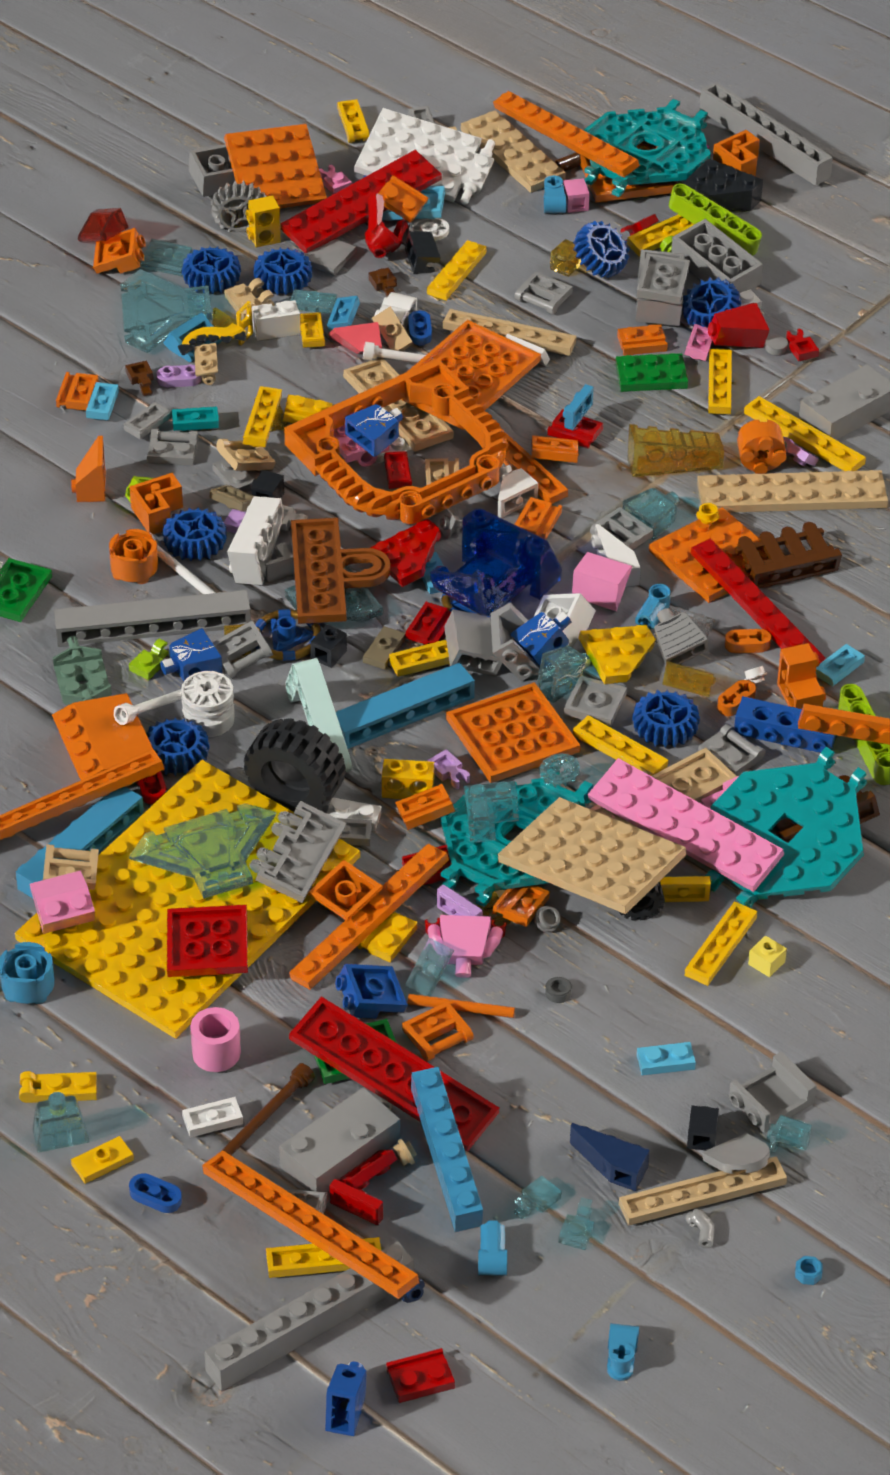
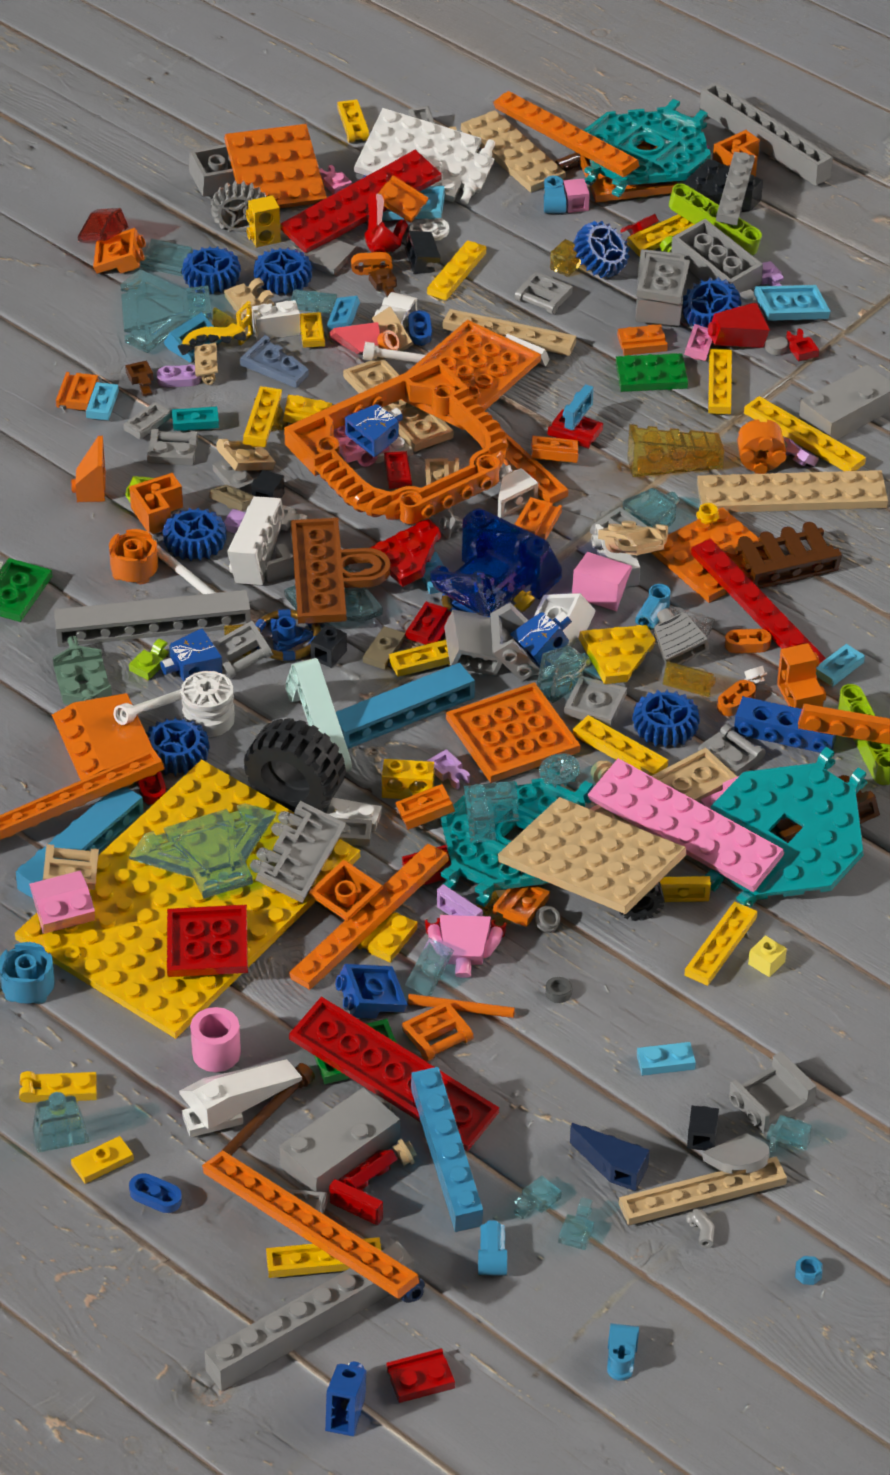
none -> white wedge [179,1059,302,1130]
none -> sand blue wing [240,335,309,388]
none -> orange beam [351,252,393,275]
none -> orange tile [377,330,399,350]
none -> yellow plate [513,590,535,612]
none -> tan plate [591,761,613,784]
none -> tan plate [598,521,668,556]
none -> light grey plate [716,152,755,225]
none -> medium azure plate [753,285,831,321]
none -> lavender plate [761,261,784,286]

